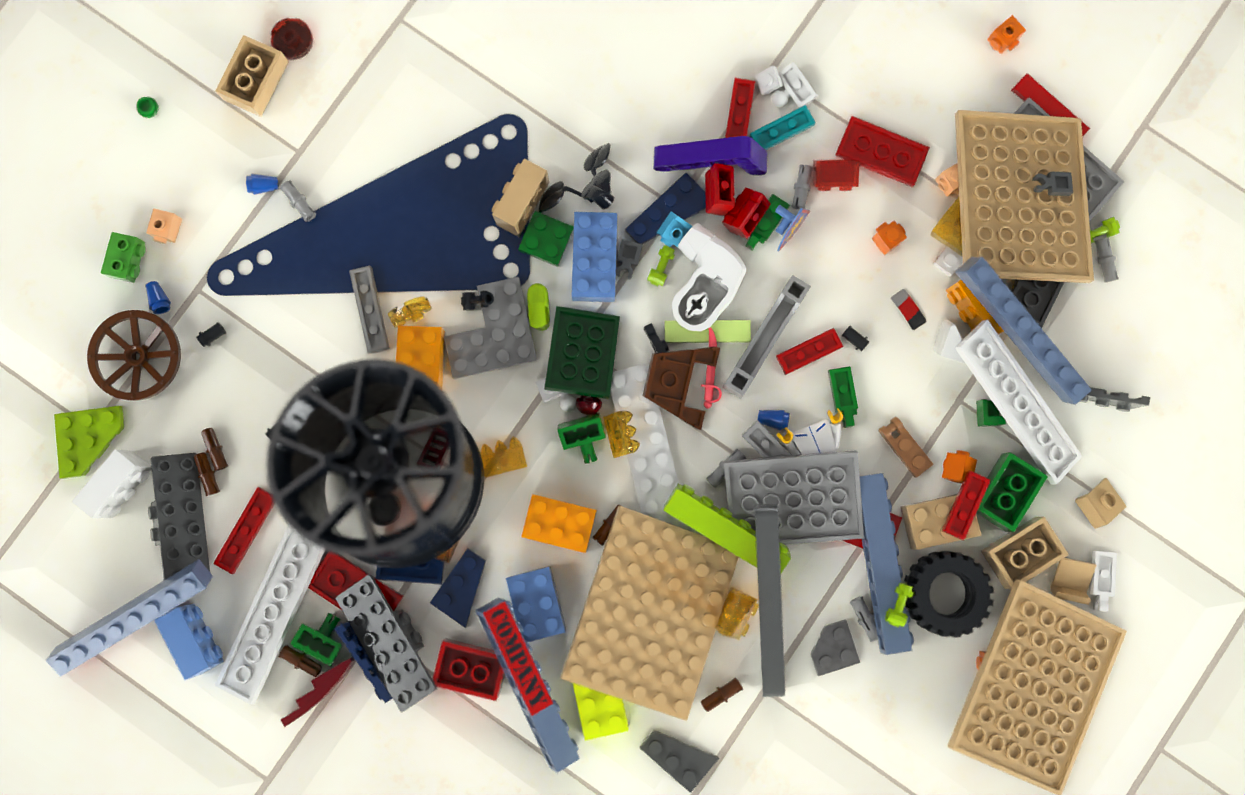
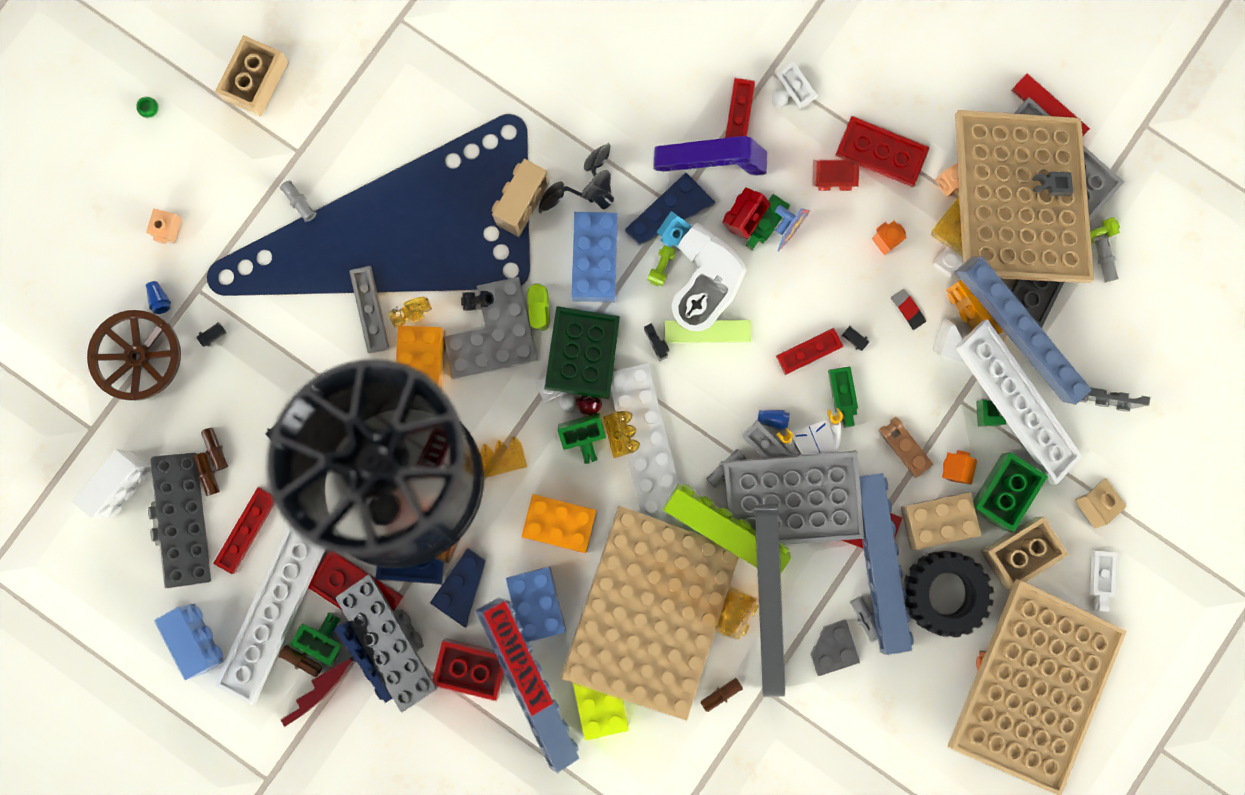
brick [45,559,213,677] -> none
lime plate [54,406,124,479] -> none
bright green brick [101,232,146,283] -> none
blue cone [246,174,279,195] -> none
clear red tile [271,18,314,60] -> none
green plate [518,211,574,267] -> none
reddish brown axle [592,505,623,546] -> none
dark grey plate [617,239,643,280] -> none
dark grey wing [640,730,719,793] -> none
reddish brown wing [642,347,720,430] -> none
coral sword [701,327,722,409] -> none
red brick [705,163,735,216] -> none
light grey arch [722,275,811,399] -> none
teal plate [749,105,816,150] -> none
white plate [755,66,783,95] -> none
light grey pin [792,165,813,209] -> none
lime bar [885,583,914,627] -> none
red tile [942,470,990,541] -> none
orange brick [987,15,1026,54] -> none
tan piece [1050,558,1096,605] -> none

